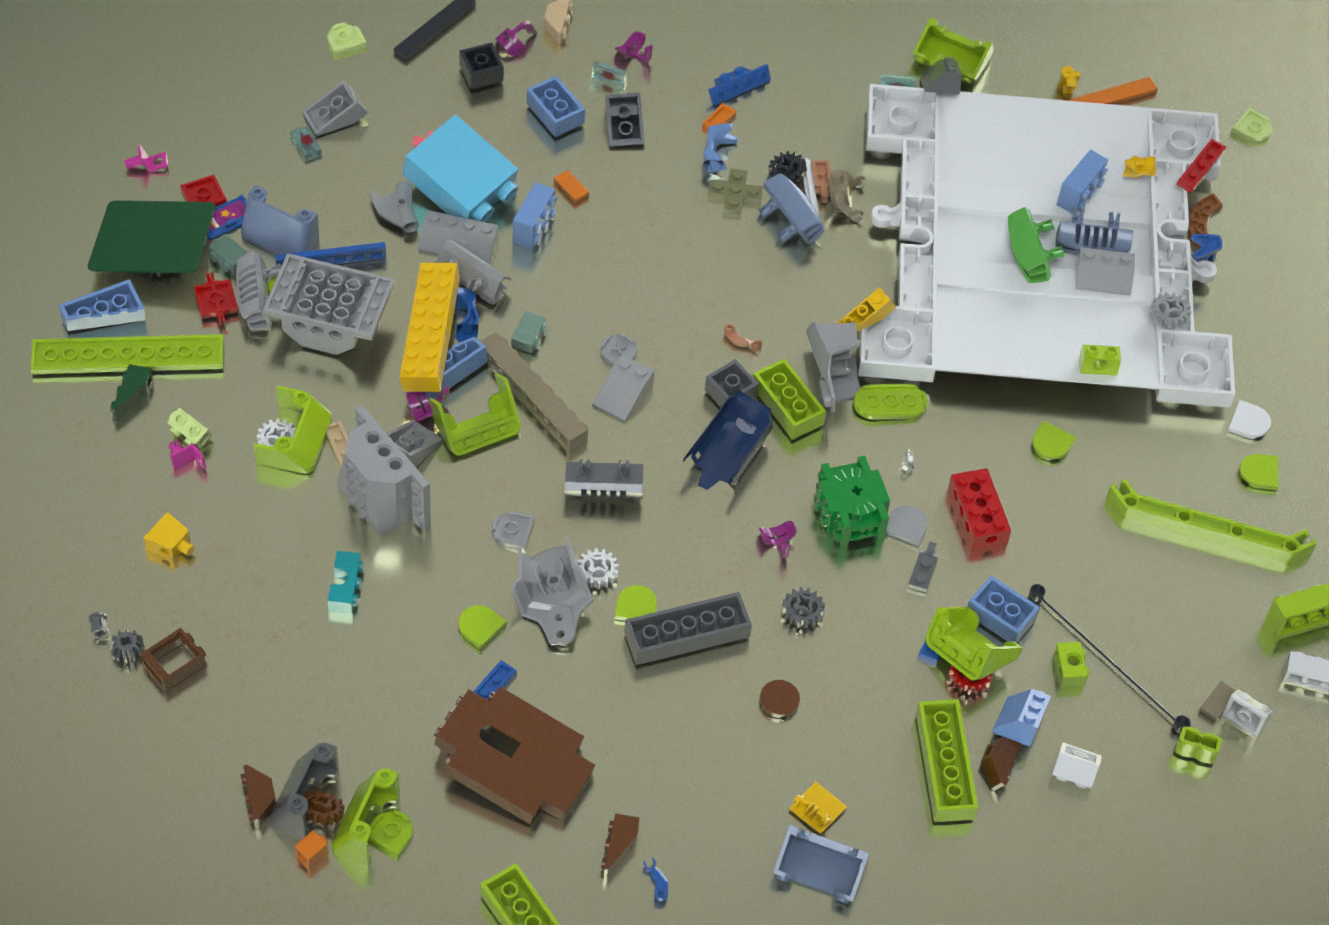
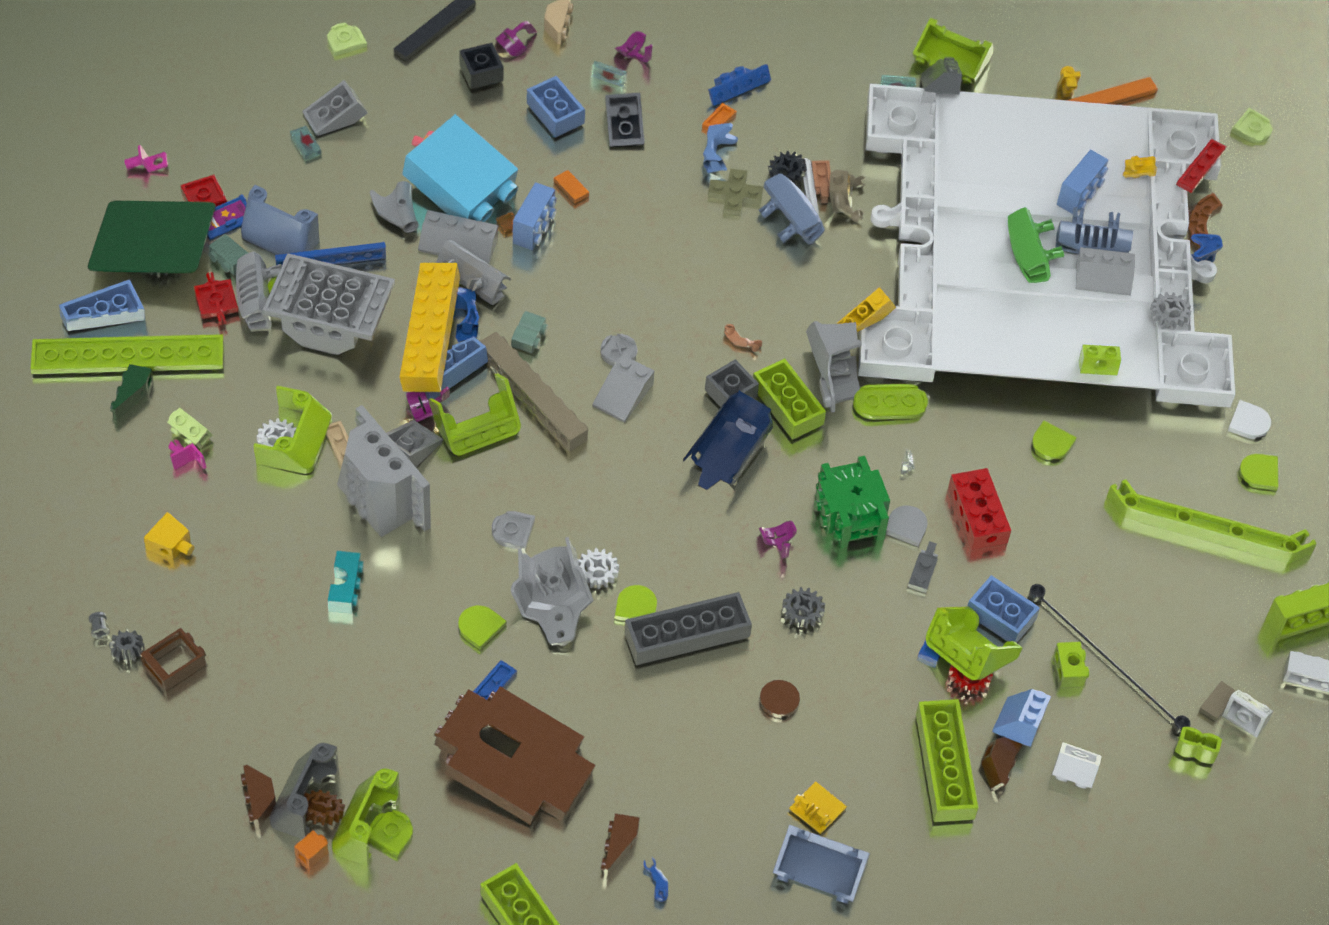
dark grey piece [565,458,644,499] -> none
none -> clear orange tile [496,212,515,235]

